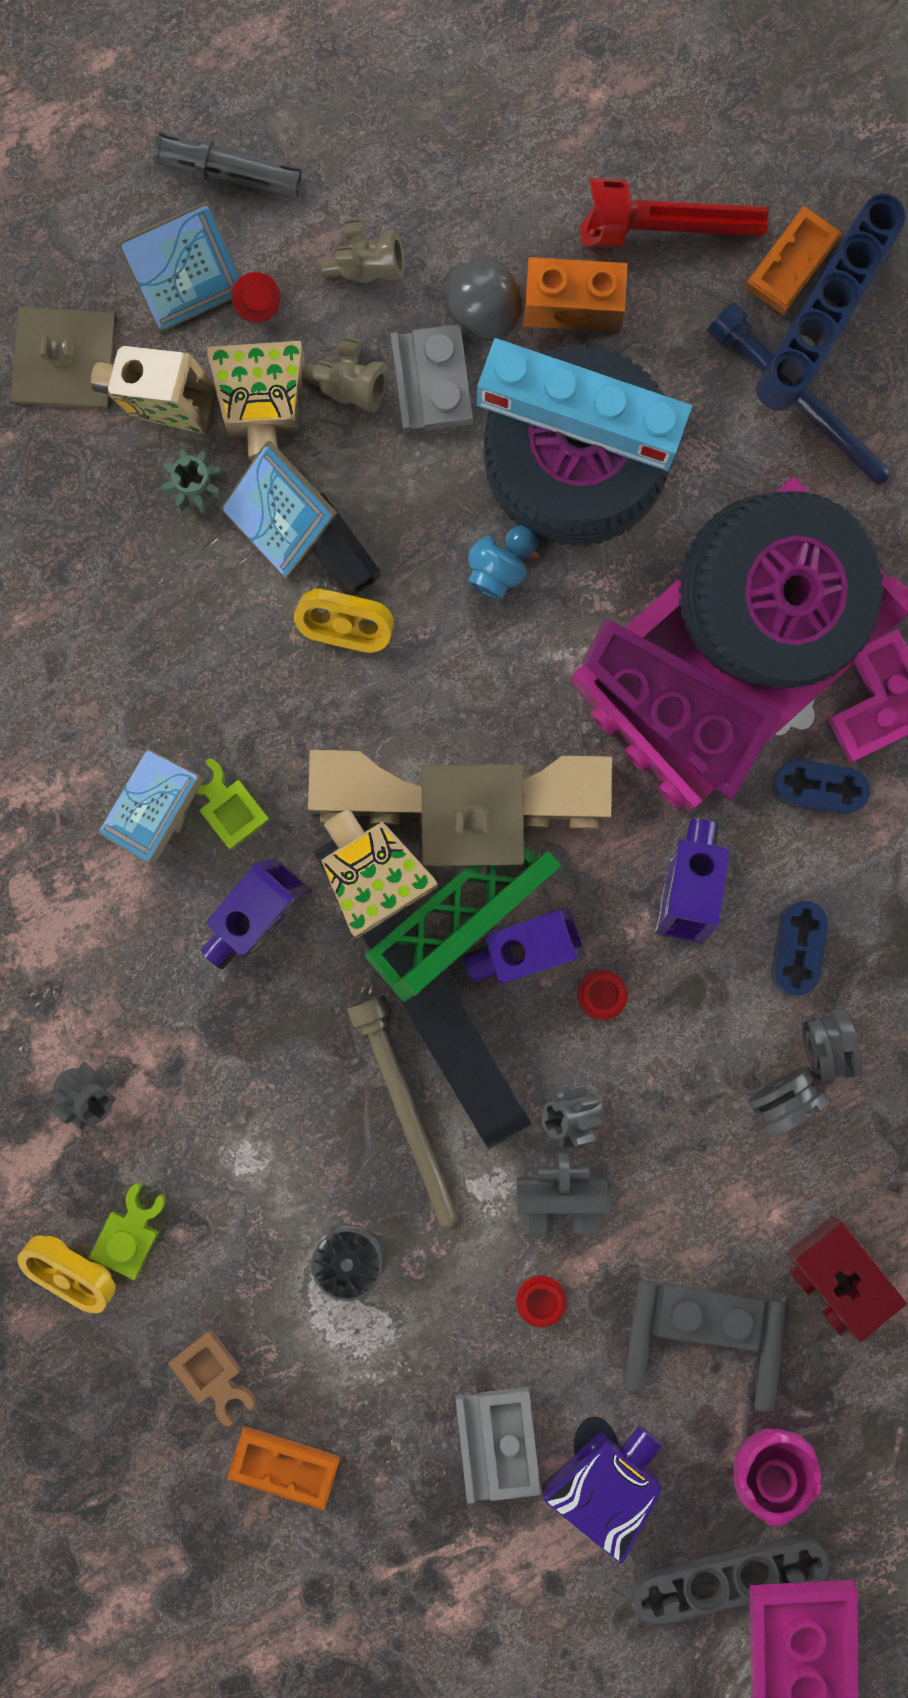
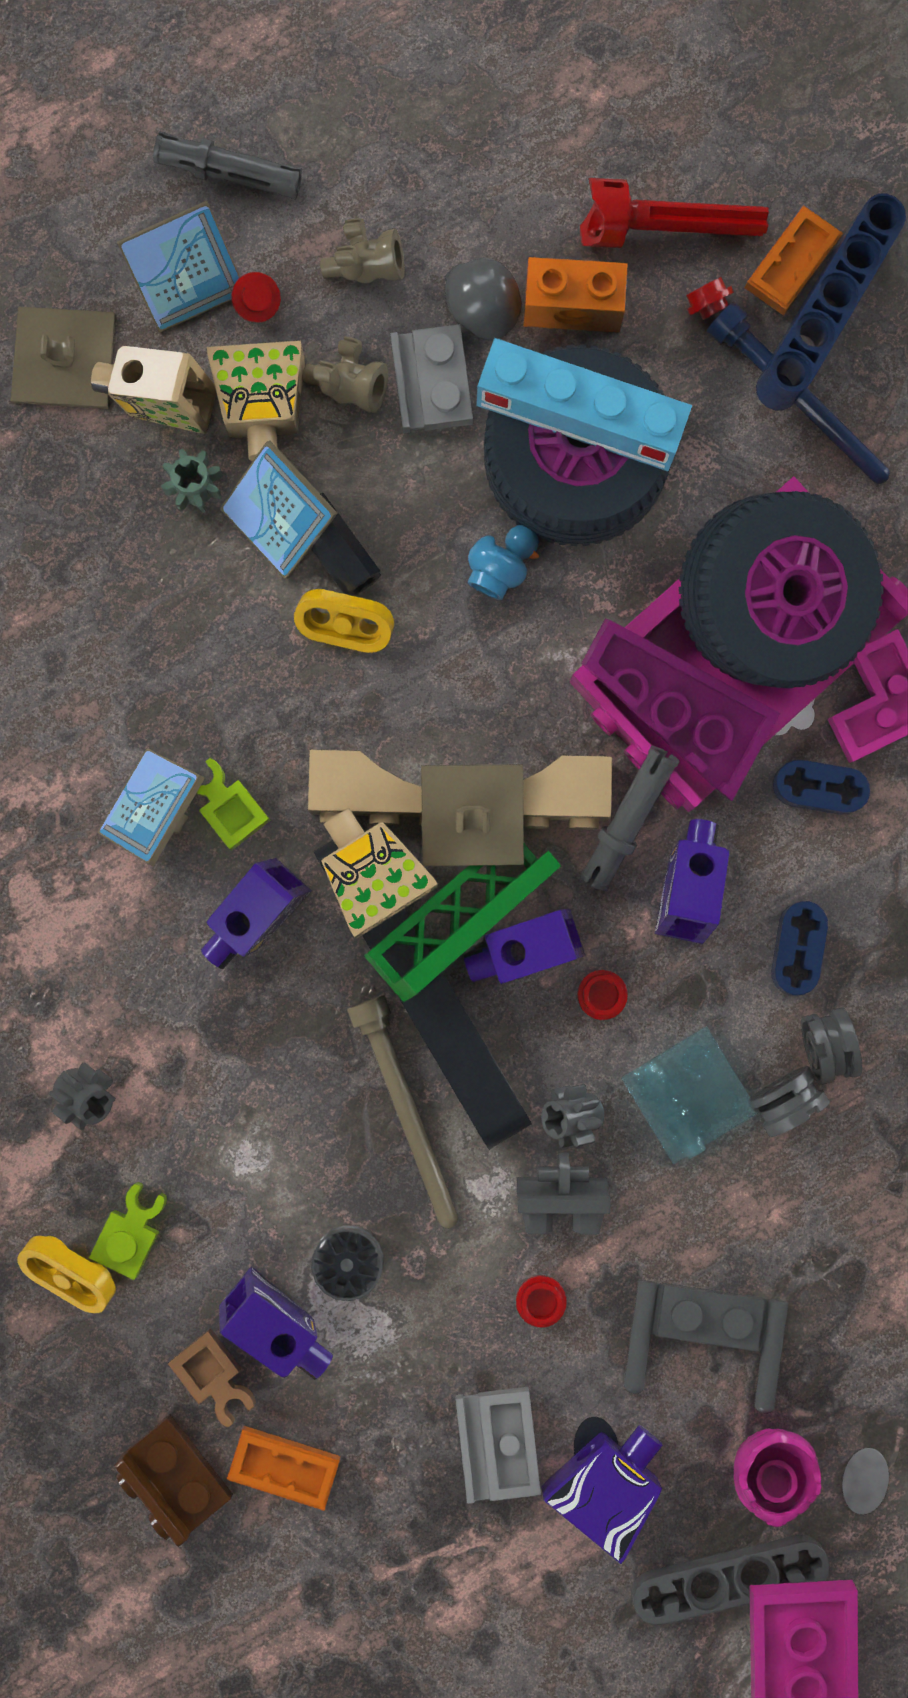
dark red brick [786,1216,908,1342] -> none
none -> reddish brown bracket [114,1414,233,1547]
none -> dark purple torso [219,1267,333,1380]
none -> dark grey pin [580,746,680,891]
none -> clear light blue hinge [621,1026,758,1165]
none -> red plate [686,277,734,320]
none -> flat silver sticker [842,1448,889,1514]

